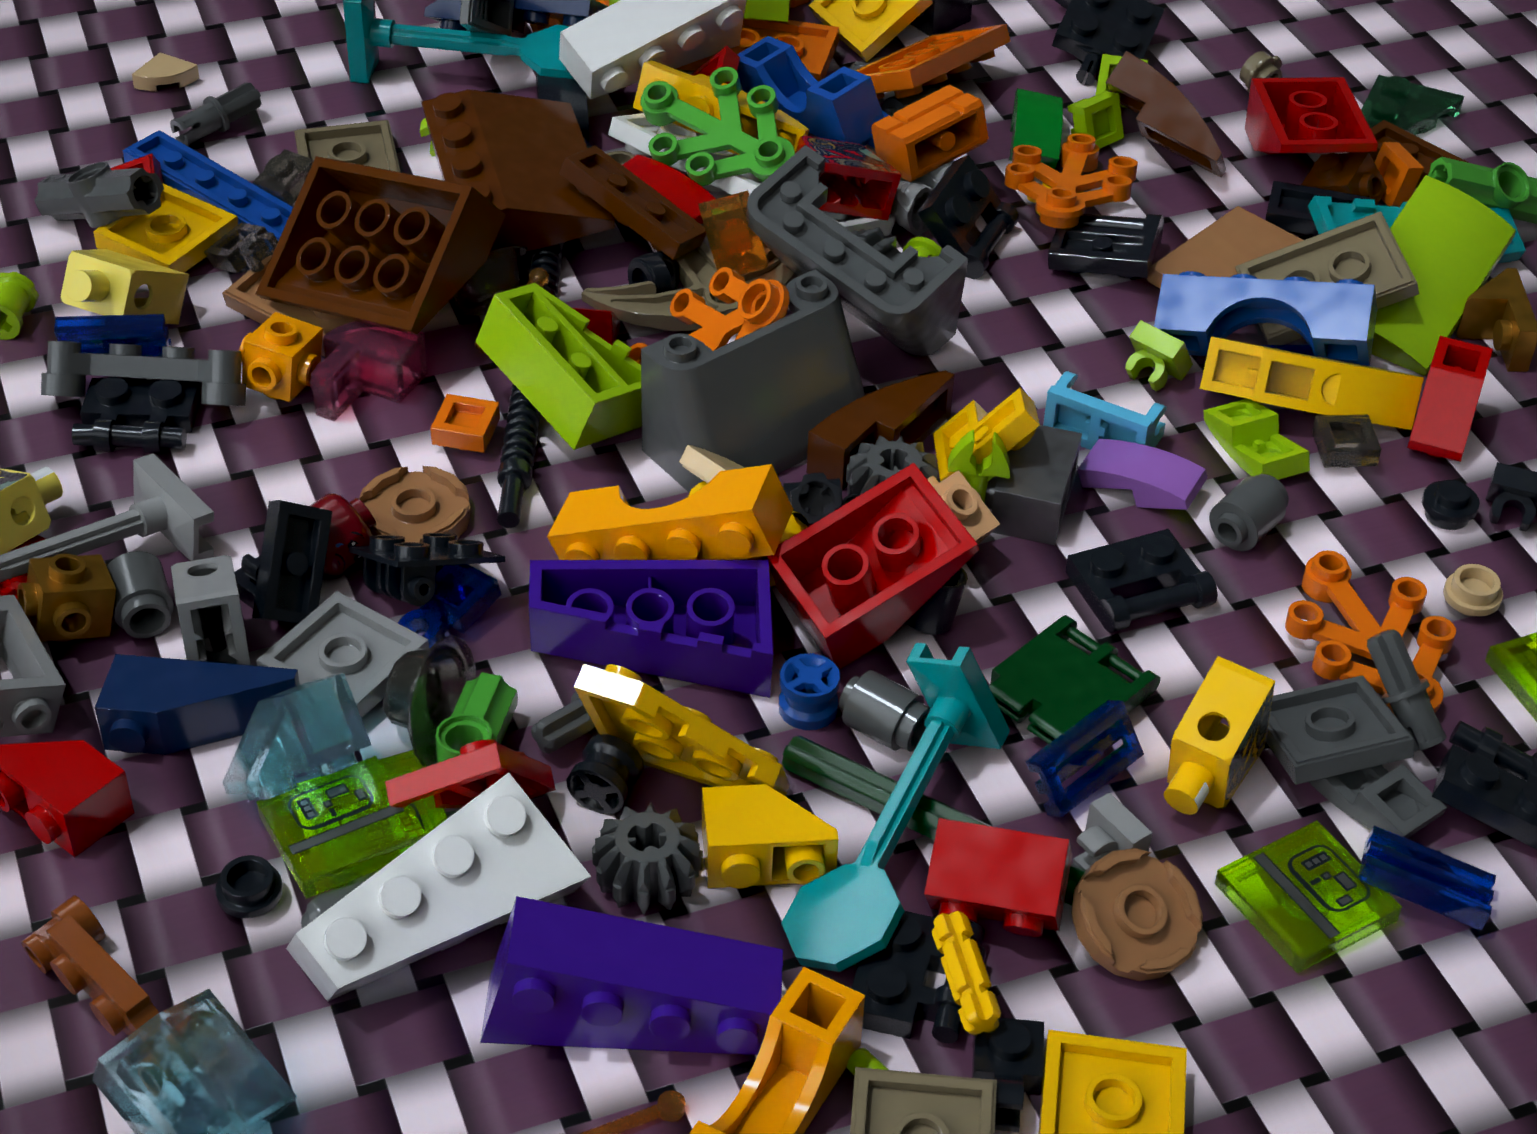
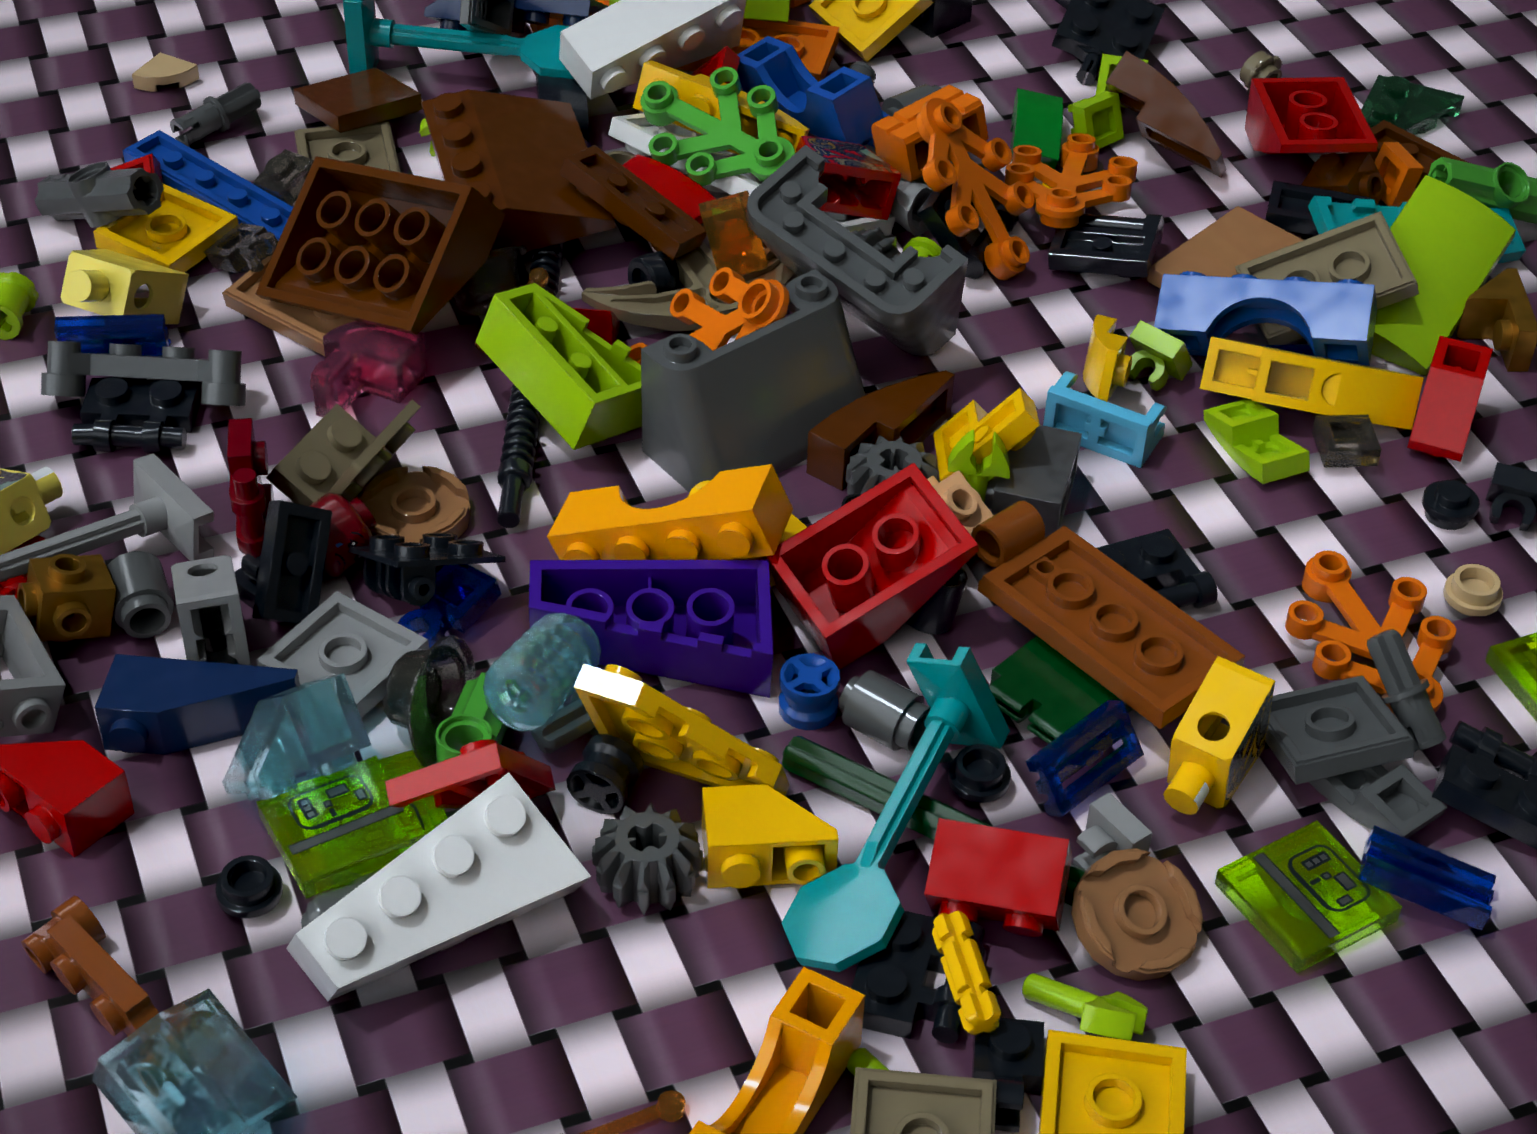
light orange brick [239,312,323,402] -> none
orange plate [430,394,500,453] -> none
dark purple wedge [480,896,783,1055] -> none
tan tile [679,445,745,483] -> none
black piece [783,473,843,527] -> none
orange plate [855,24,1010,99] -> none
medium lavender slope [1077,439,1208,510] -> none
dark grey brick [1209,474,1289,551] -> none
none -> dark red plate [227,418,274,558]
none -> dark tan bracket [266,399,421,506]
none -> reddish brown tile [293,67,423,133]
none -> clear light blue piece [483,613,601,731]
none -> orange plant [916,98,1035,281]
none -> black plate [948,744,1011,803]
none -> dark orange hinge [971,501,1245,729]
none -> lime bar [1022,973,1148,1040]
none -> yellow slope [1083,314,1132,402]

